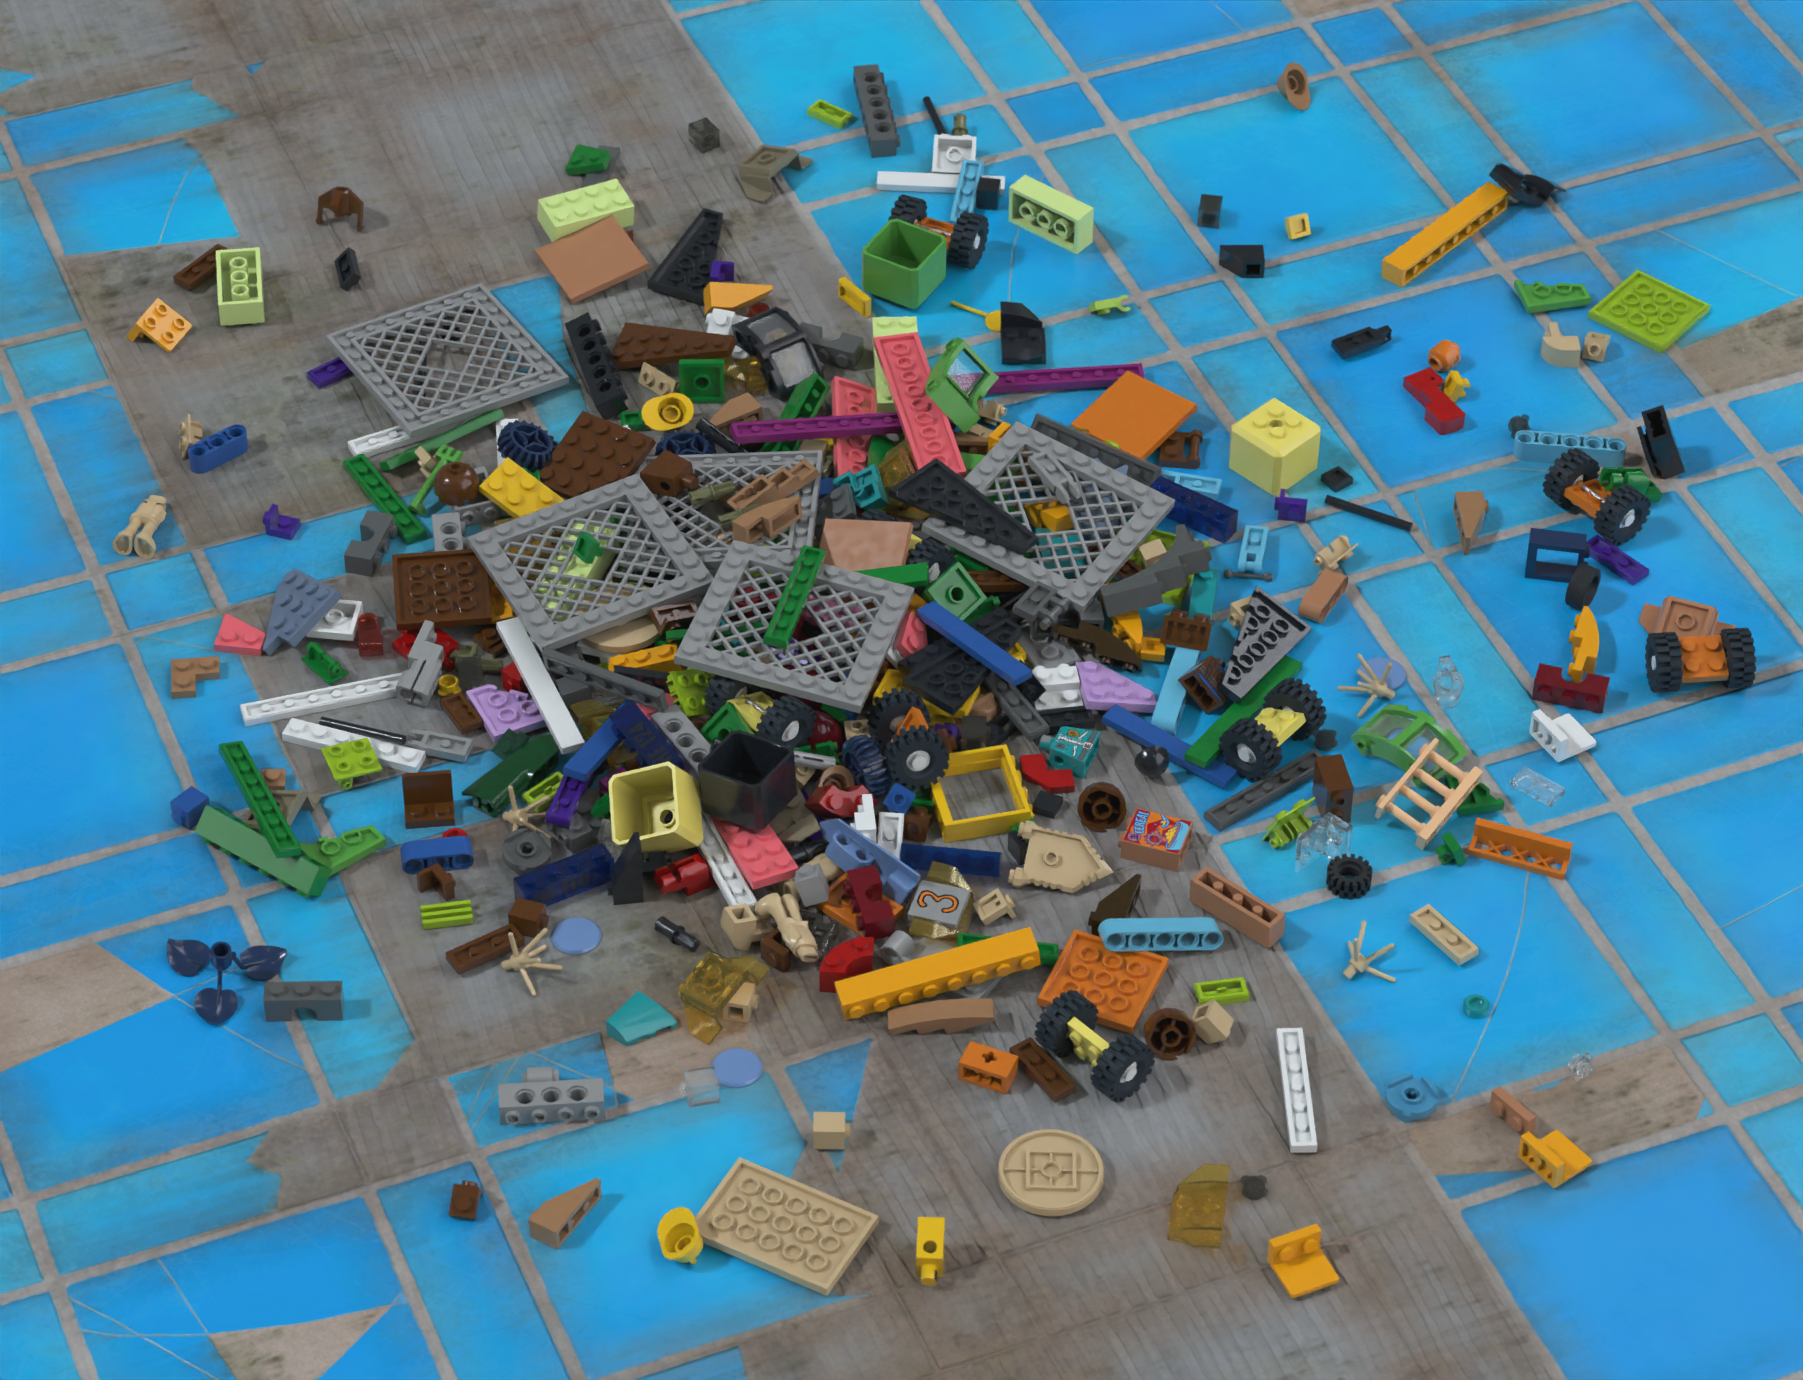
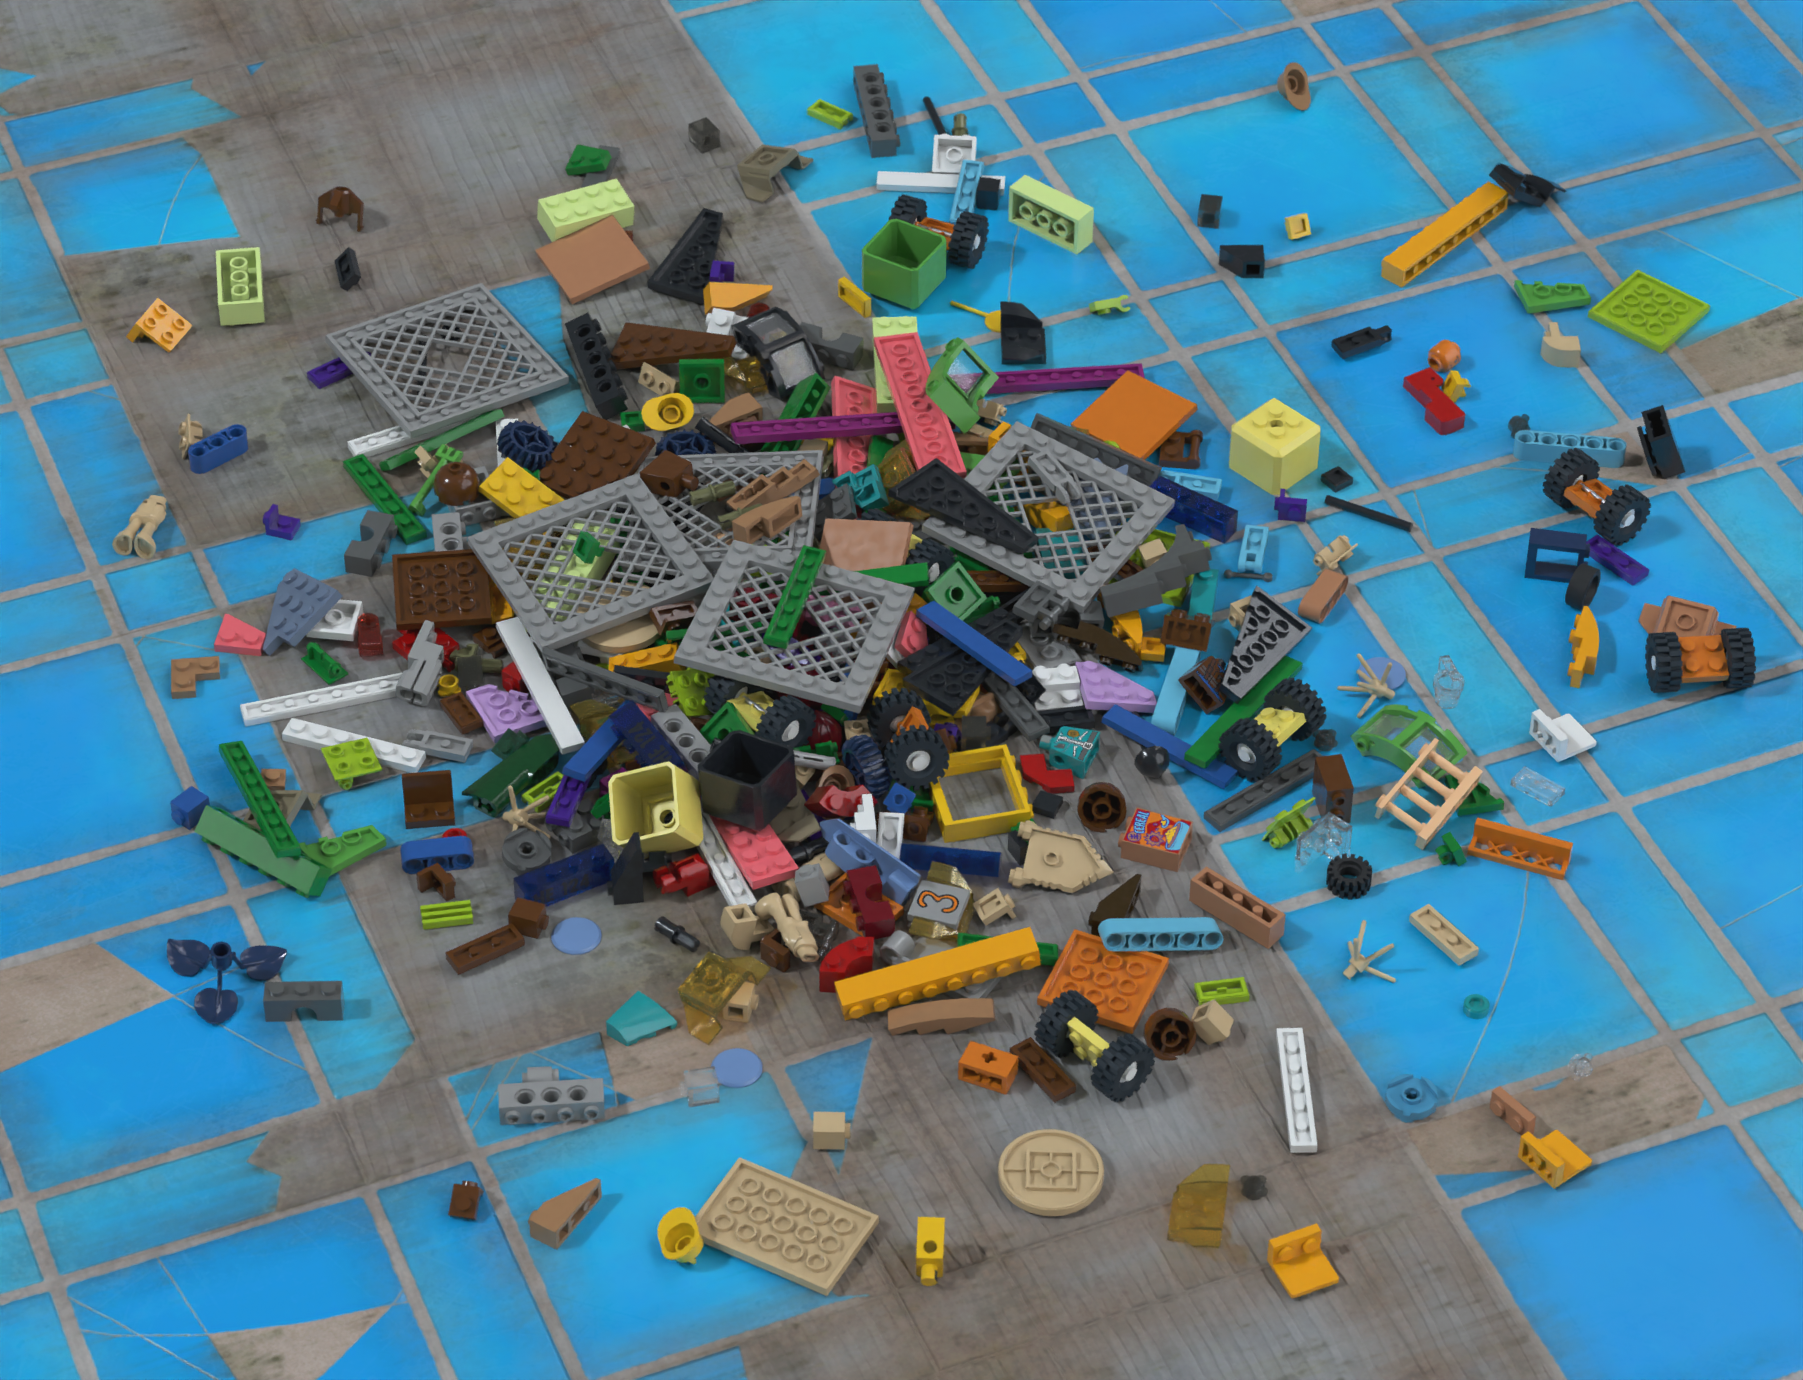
reddish brown plate [173,244,228,291] -> none
black bar [319,716,407,745] -> none
tan plant [502,928,563,996] -> none
medium nougat slope [1453,491,1489,555] -> none
dark red arch [1532,663,1610,714] -> none
tan bracket [1582,331,1611,362] -> none
green plate [1599,467,1663,502] -> none

